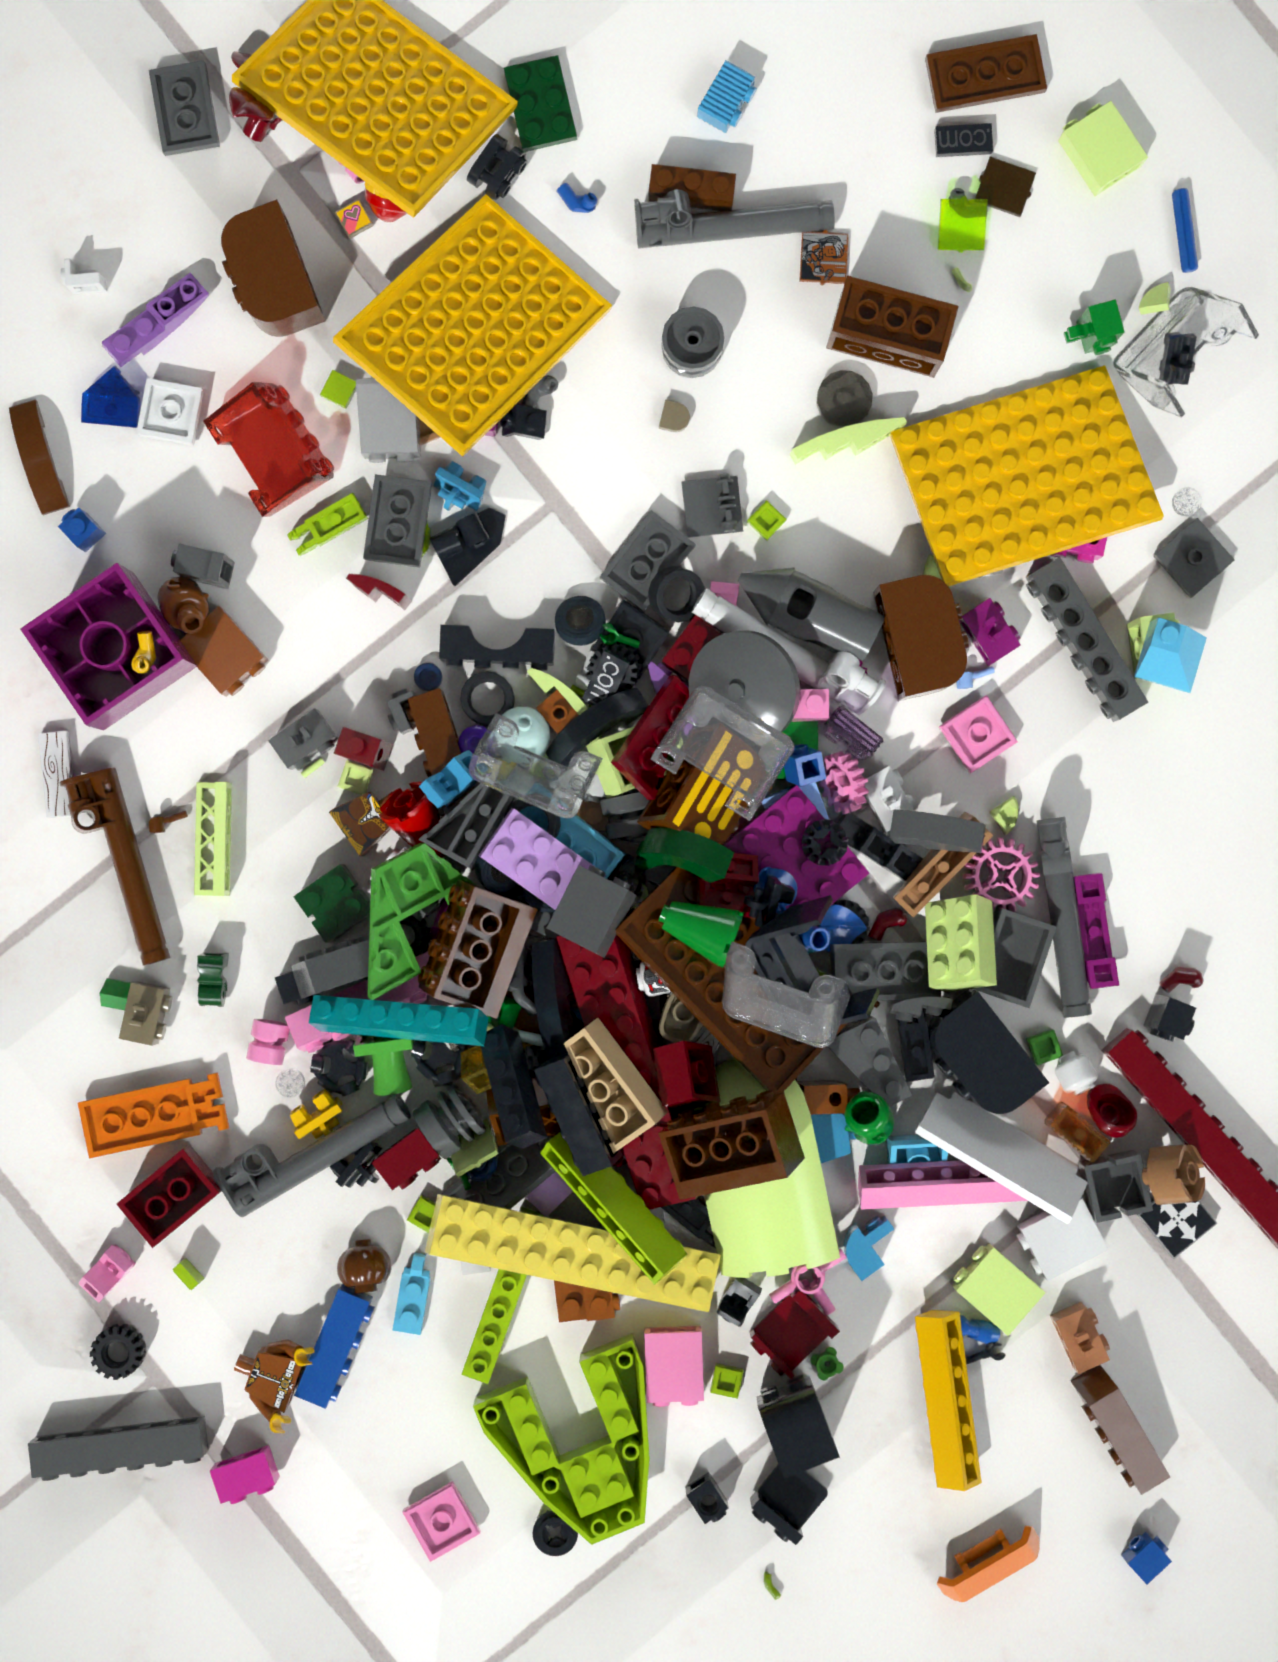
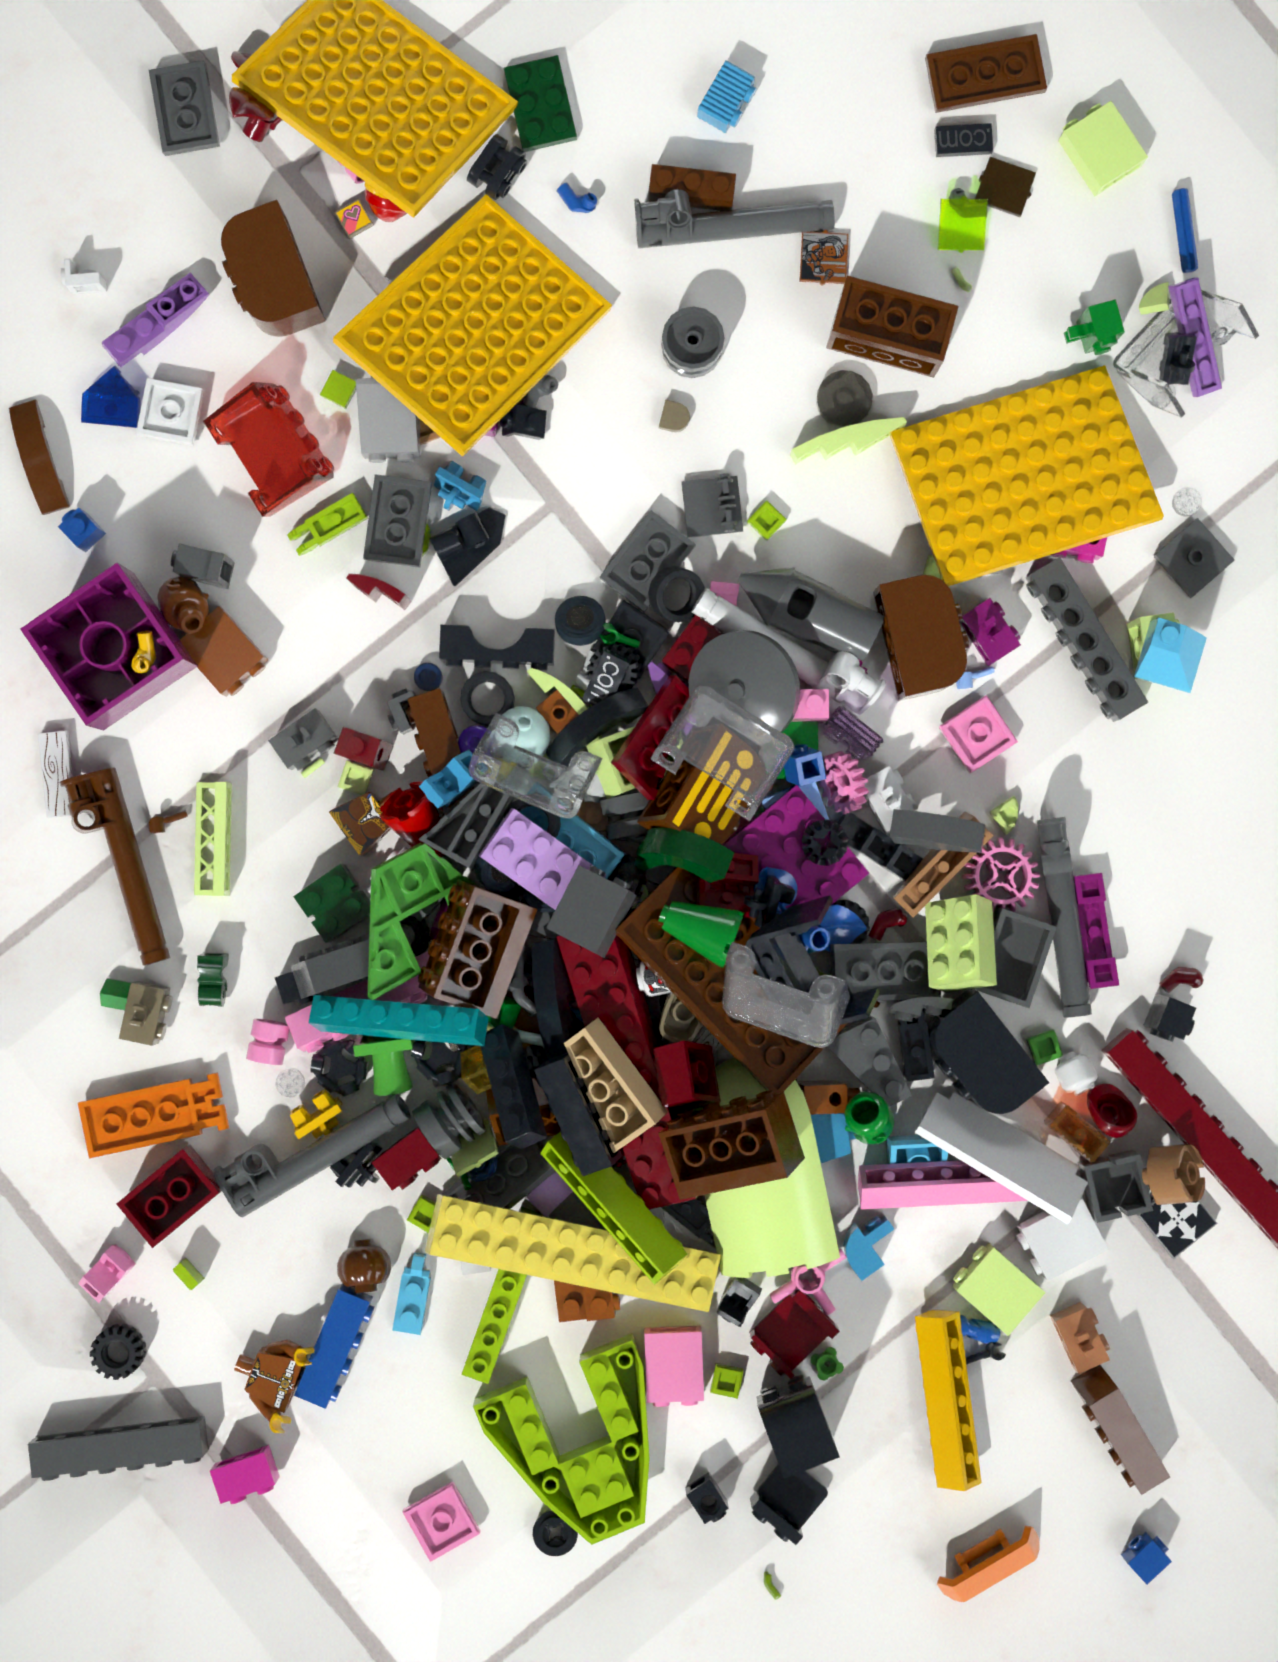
none -> medium lavender tile [1168,277,1222,397]

